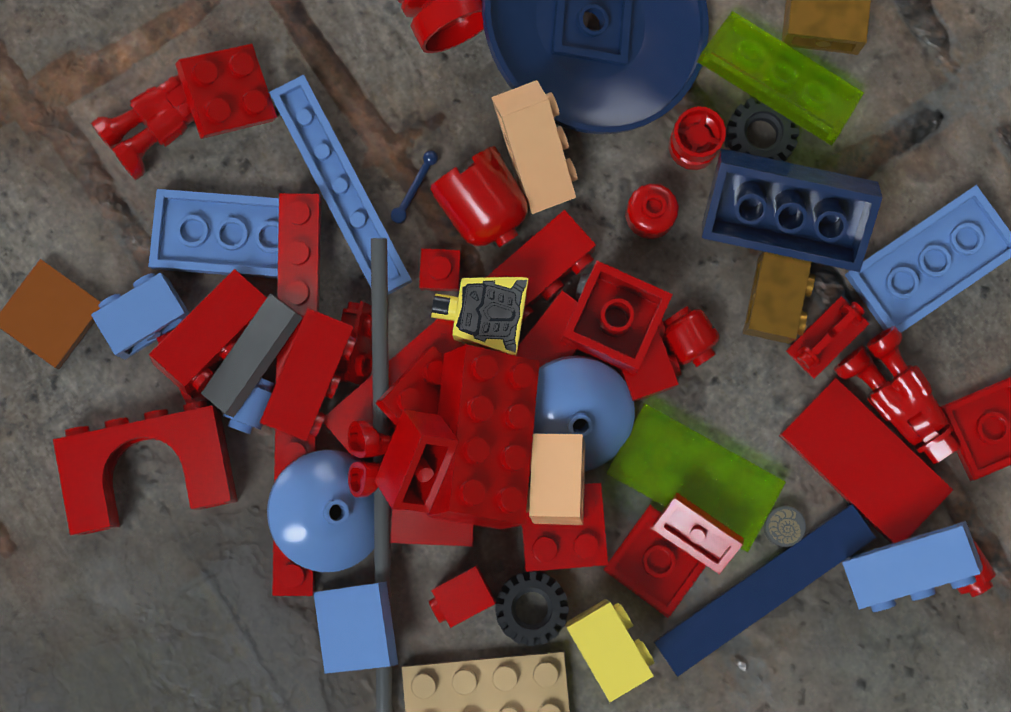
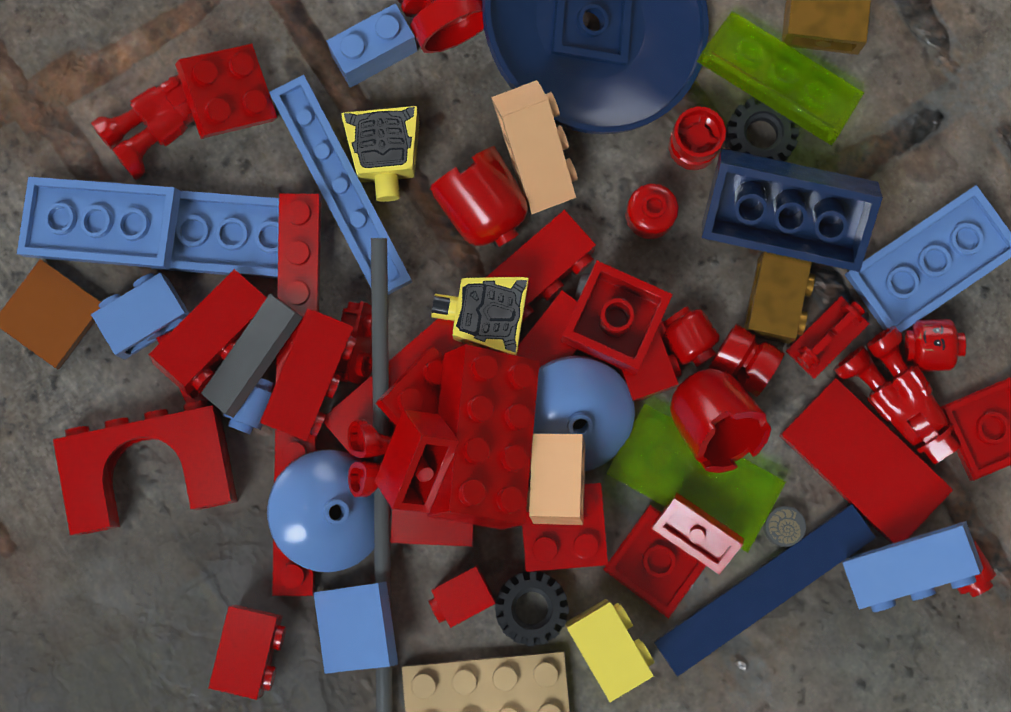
dark blue hinge [391,150,438,224] -> none
red plate [419,249,461,292] -> none
none -> medium blue plate [17,177,181,269]
none -> red brick [208,605,286,700]
none -> medium blue brick [326,3,417,88]
none -> torso [341,106,419,202]
none -> red cylinder [670,369,771,473]
none -> red wheel [709,323,785,397]
none -> red head [905,319,966,372]

